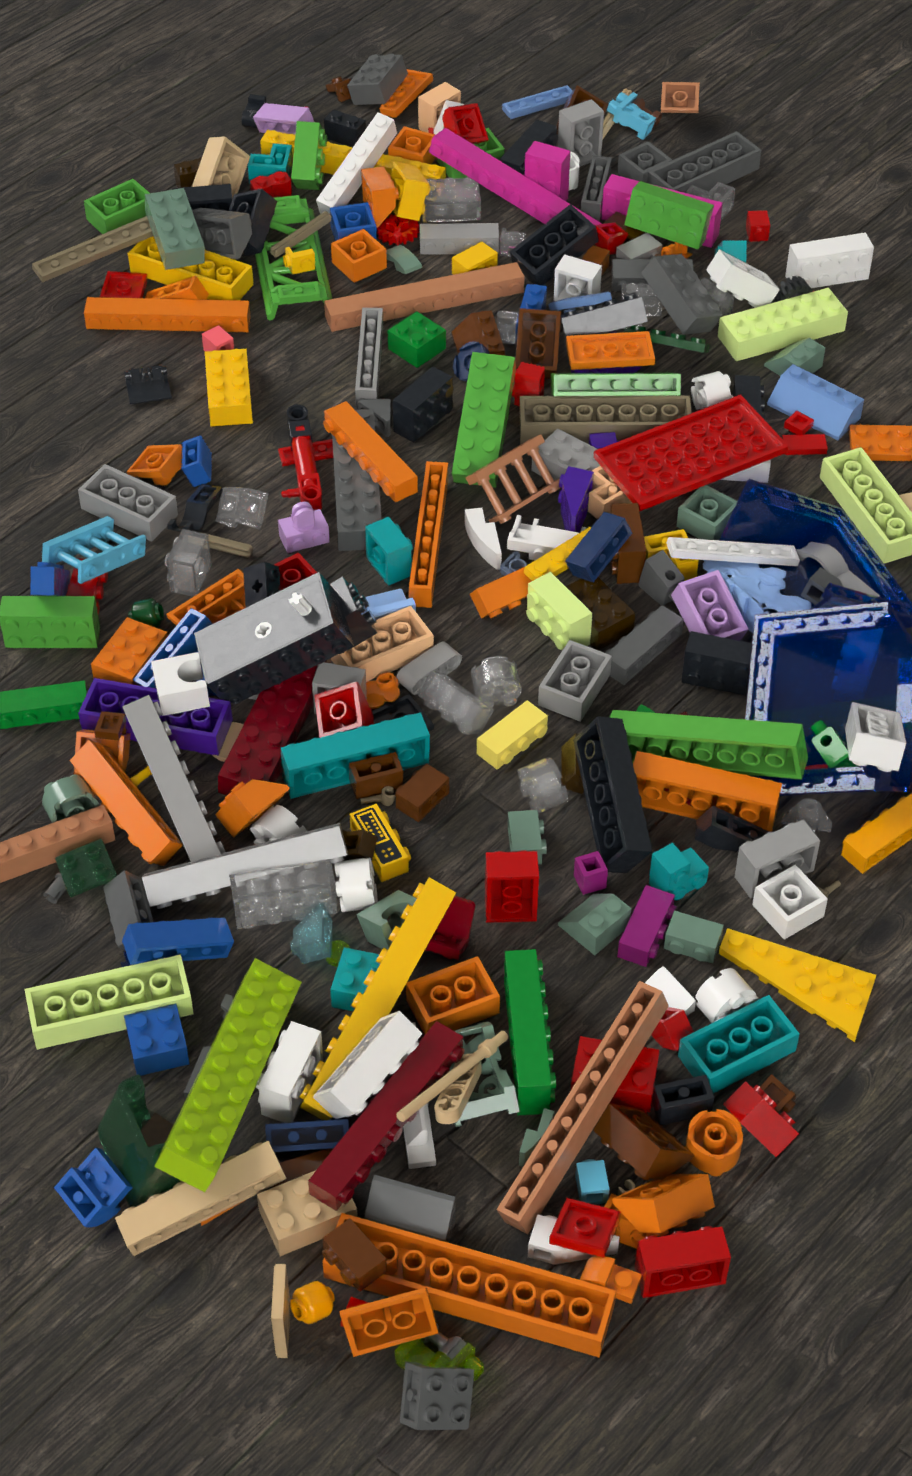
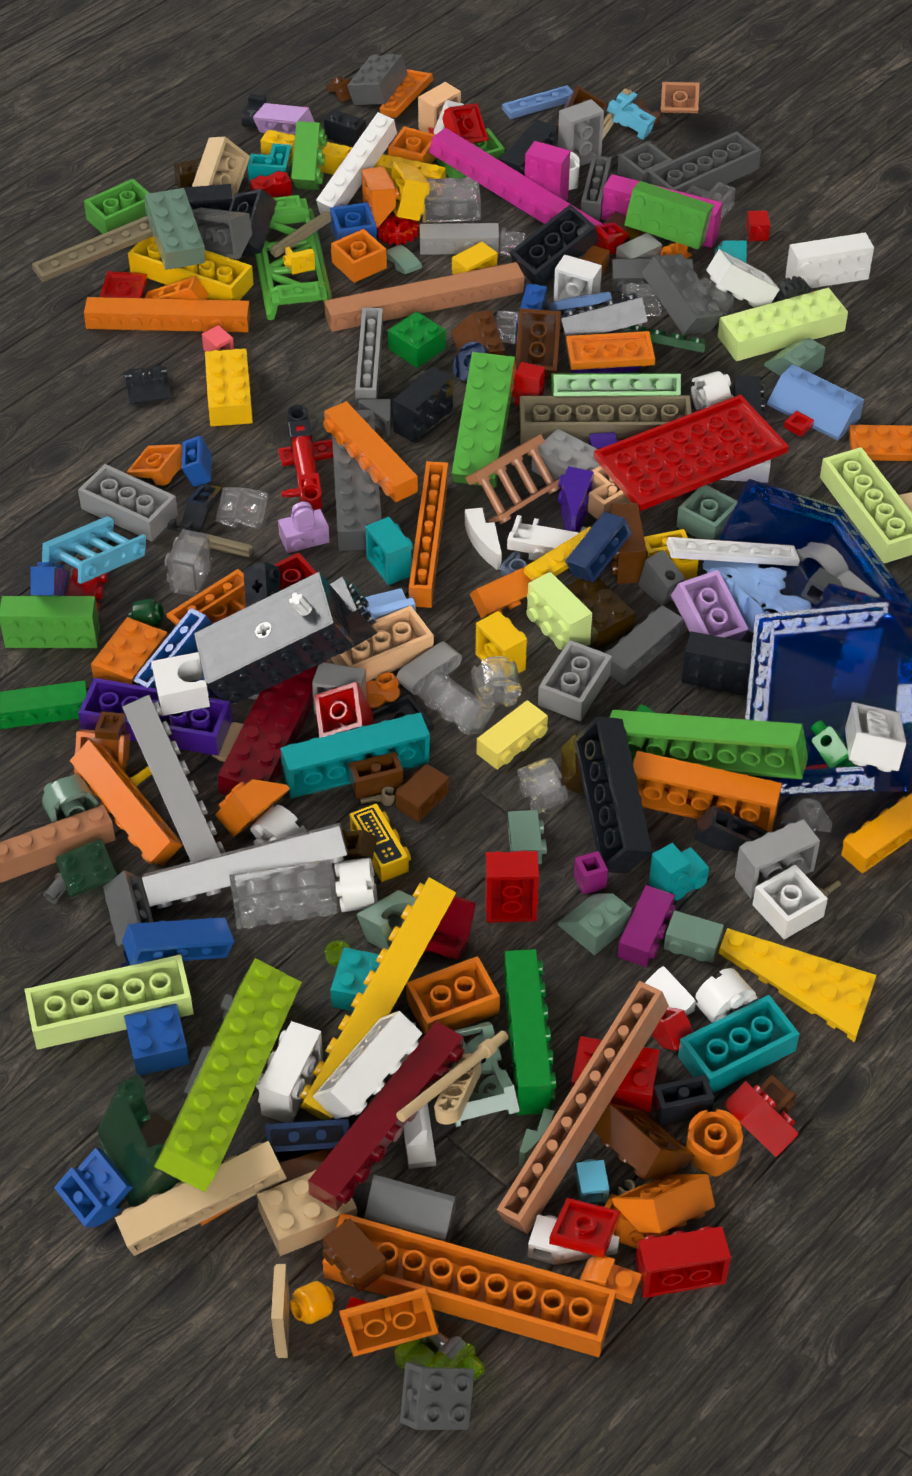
clear light blue slope [290,903,332,964] -> none
red tile [782,434,828,455] -> none
none -> yellow brick [475,611,527,682]

